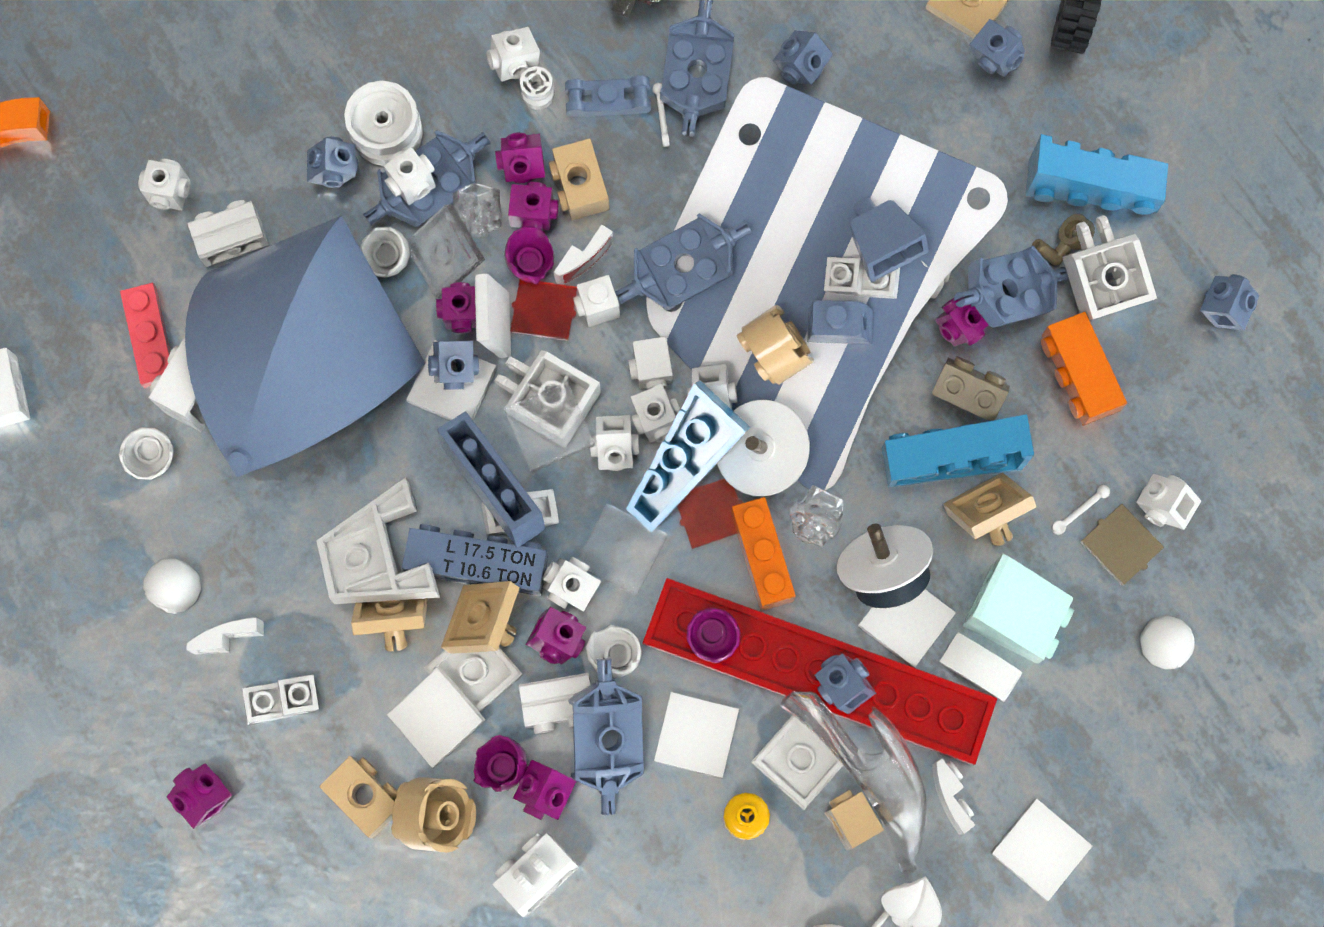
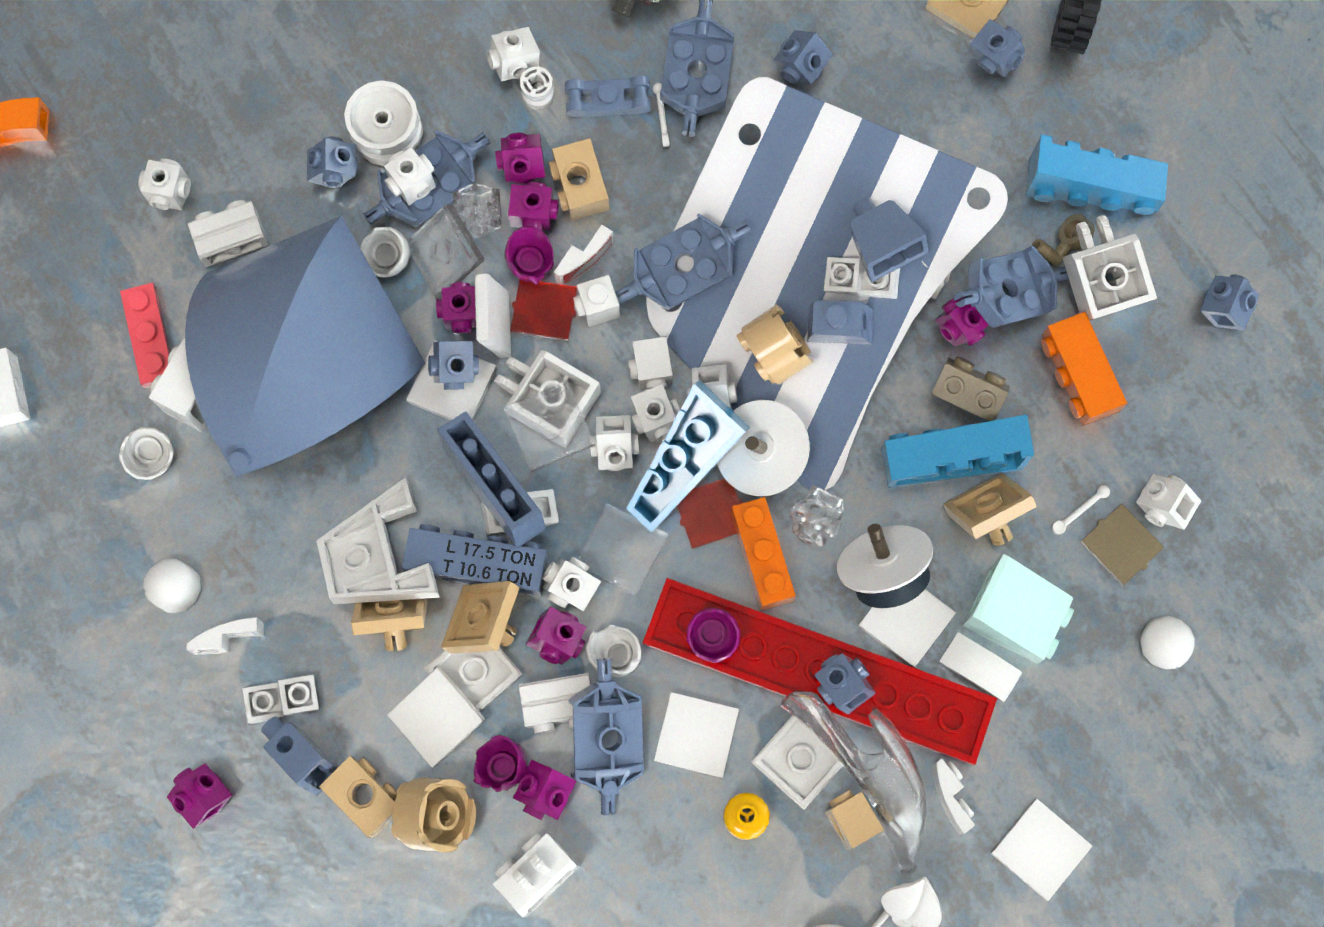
none -> sand blue torso [261,716,338,796]

